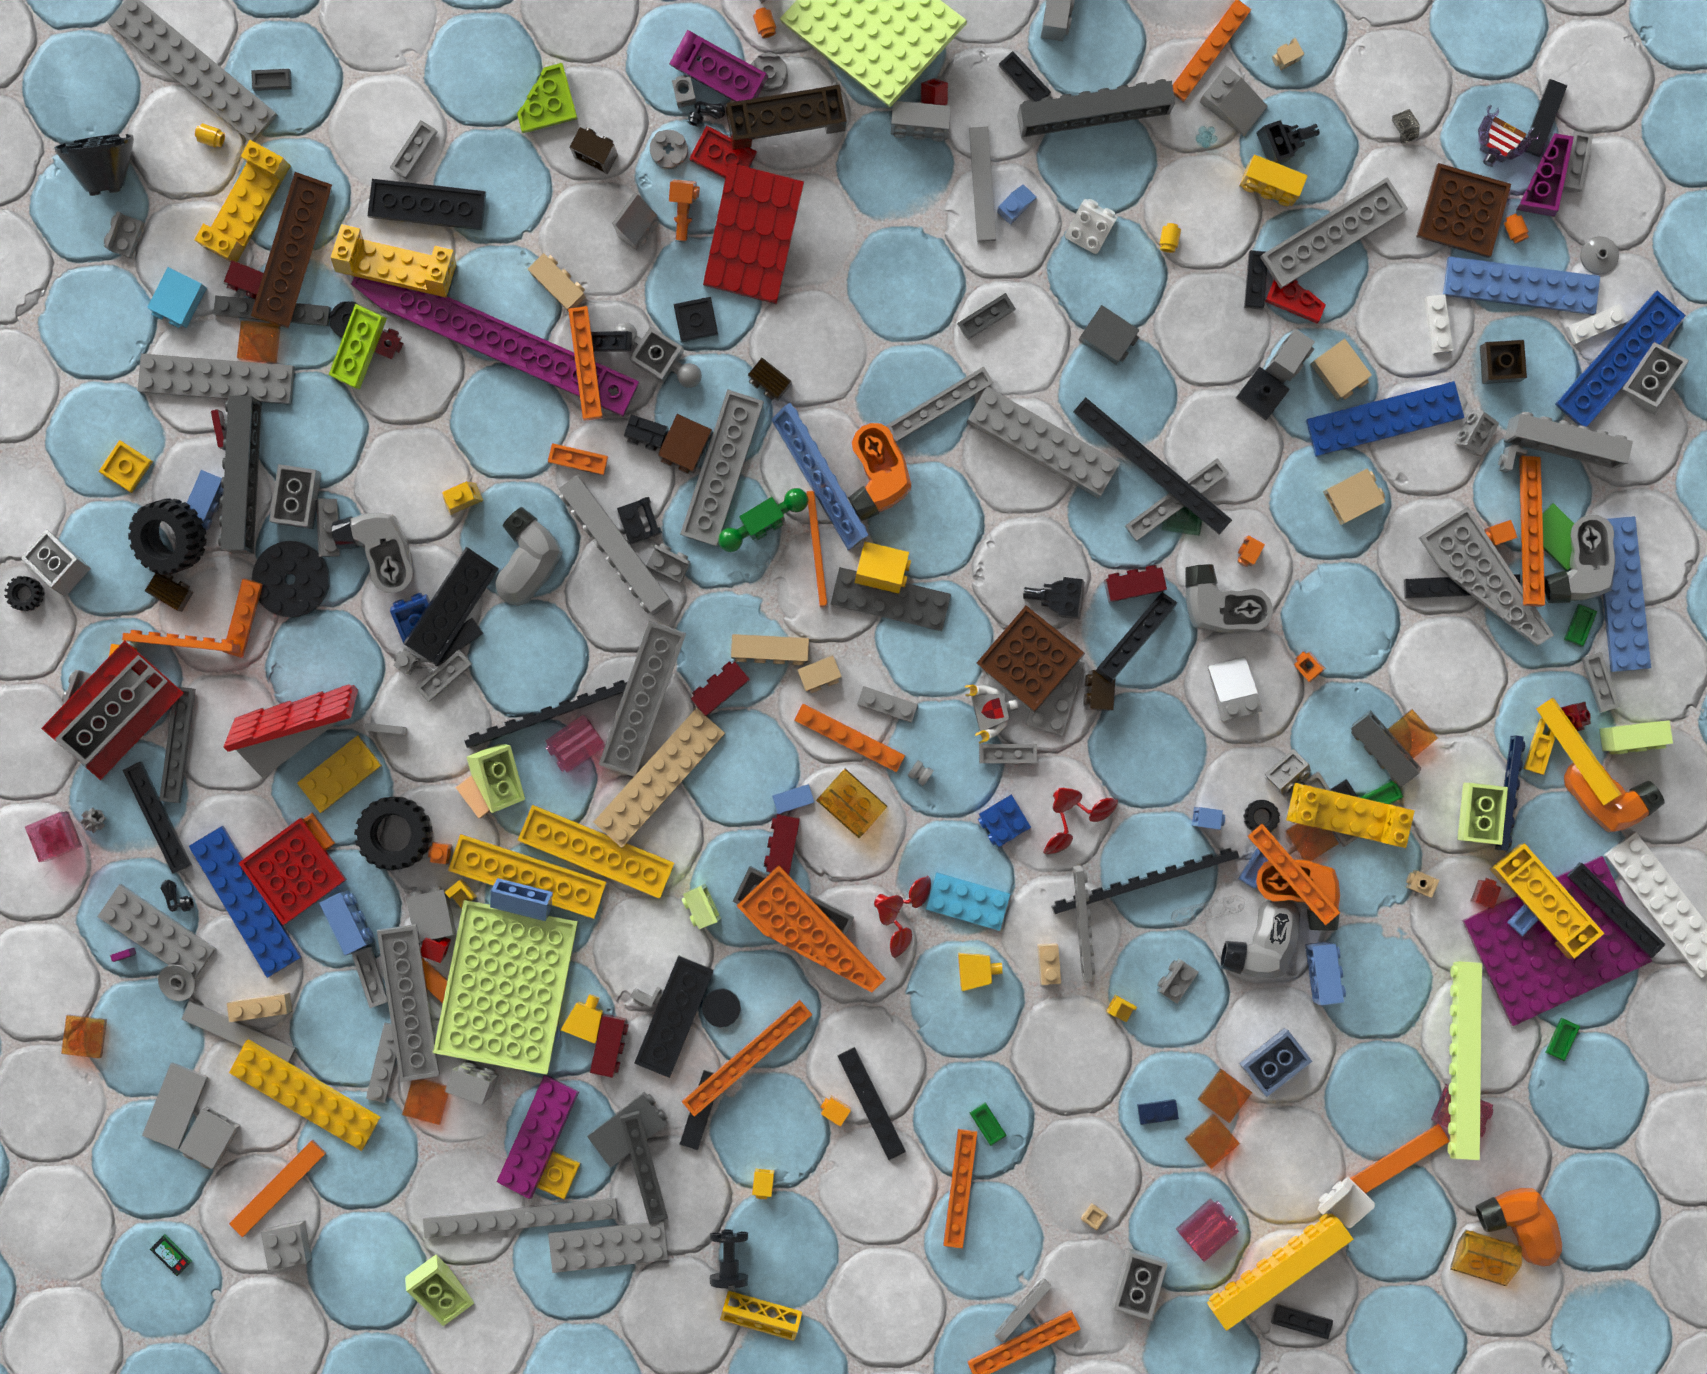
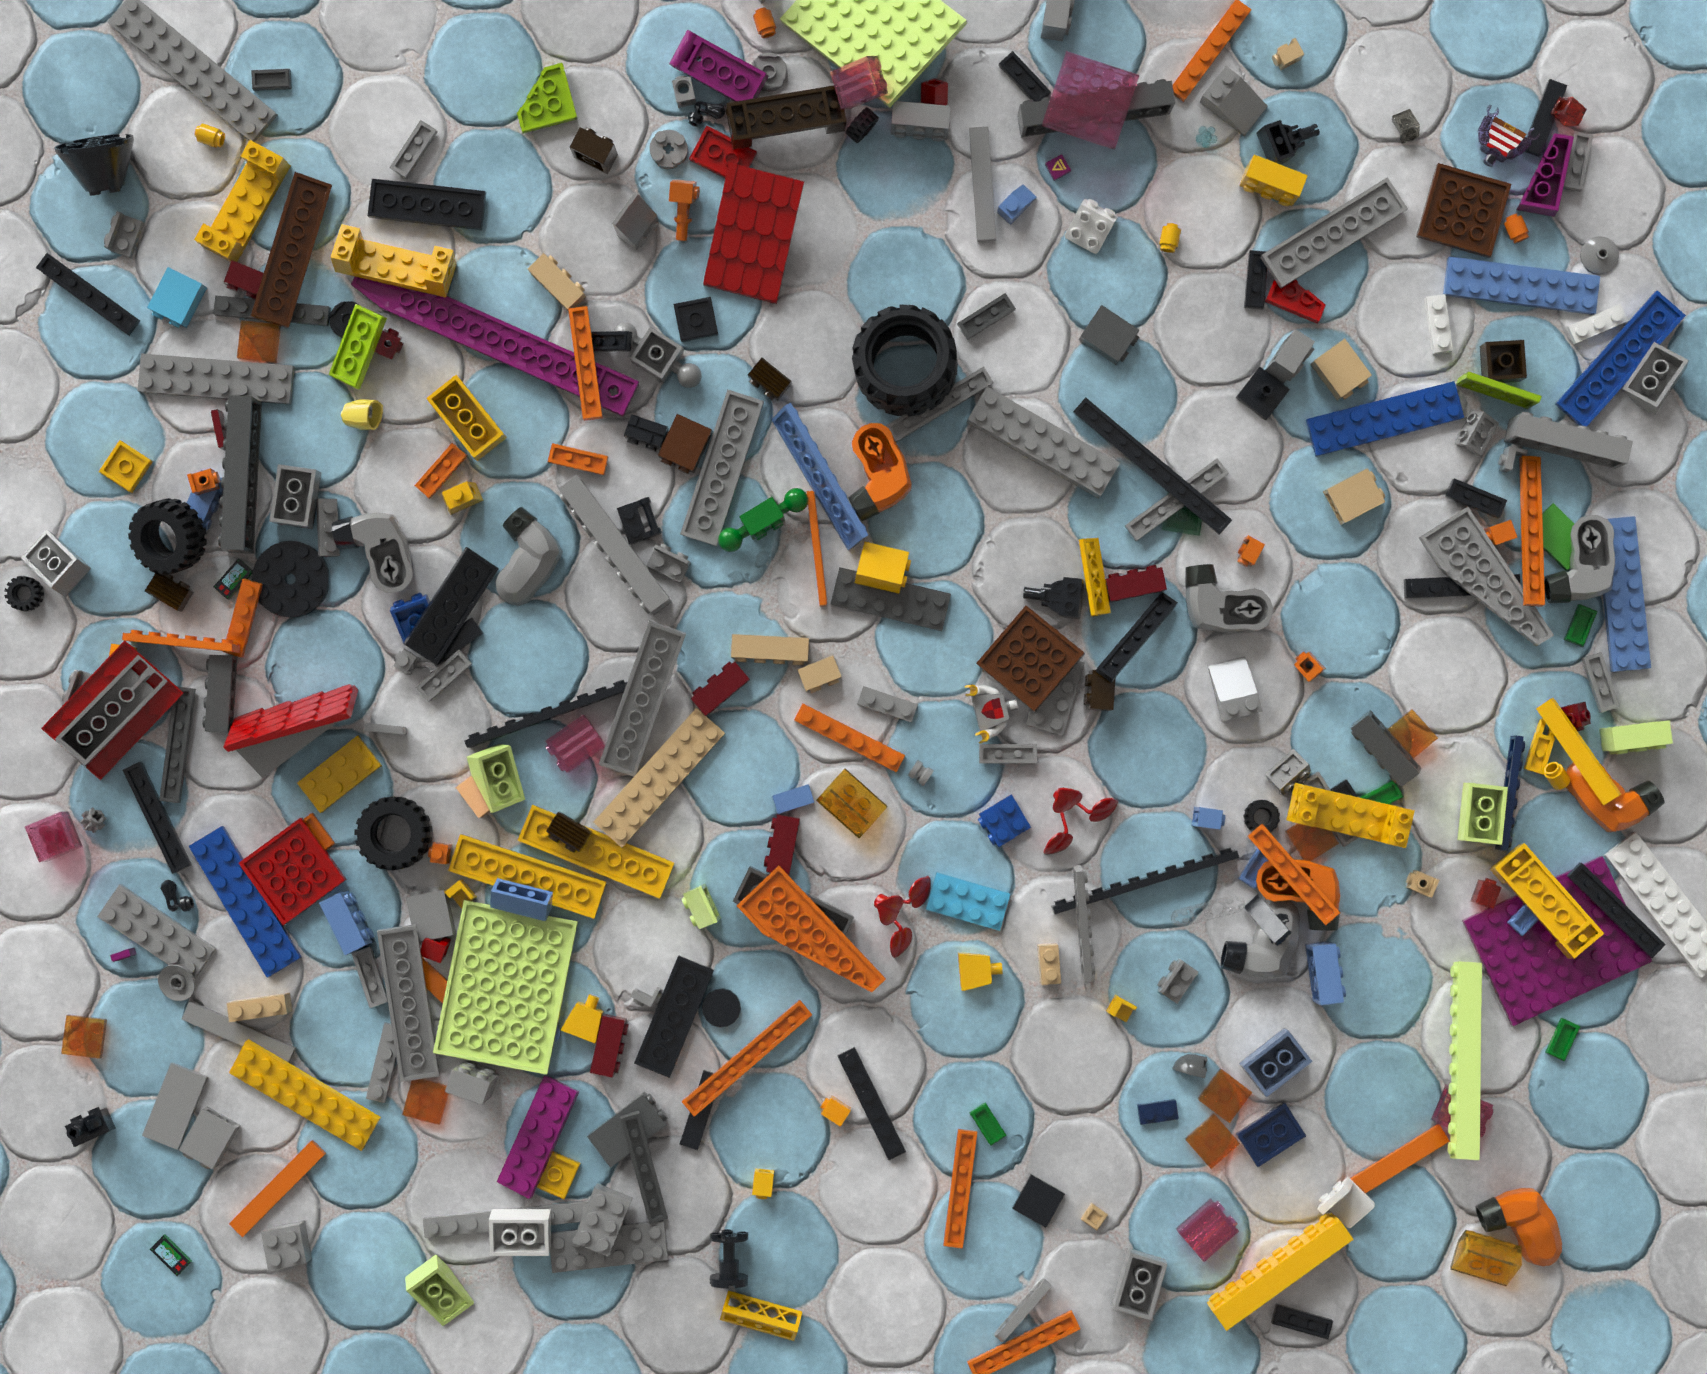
none -> black plate [36,253,140,336]
none -> black brick [65,1107,116,1147]
none -> orange brick [187,468,221,495]
none -> dark grey brick [202,655,238,733]
none -> tile [213,558,253,600]
none -> light yellow helmet [341,399,383,430]
none -> orange plate [414,443,467,499]
none -> yellow brick [426,375,507,461]
none -> white brick [489,1209,551,1256]
none -> dark brown brick [546,811,593,853]
none -> light grey brick [573,1183,633,1257]
none -> clear pink brick [830,56,888,109]
none -> black tyre [846,107,879,143]
none -> black tyre [852,304,958,417]
none -> black tile [1012,1174,1065,1228]
none -> clear pink plate [1042,51,1139,150]
none -> magenta tile [1045,154,1071,181]
none -> yellow fence [1079,538,1111,617]
none -> dark grey brick [1172,1054,1207,1078]
none -> dark blue plate [1236,1102,1306,1167]
none -> tile [1244,894,1292,946]
none -> black plate [1445,478,1507,518]
none -> lime tile [1456,371,1542,409]
none -> yellow brick [1544,762,1570,790]
none -> clear red brick [1551,97,1587,126]

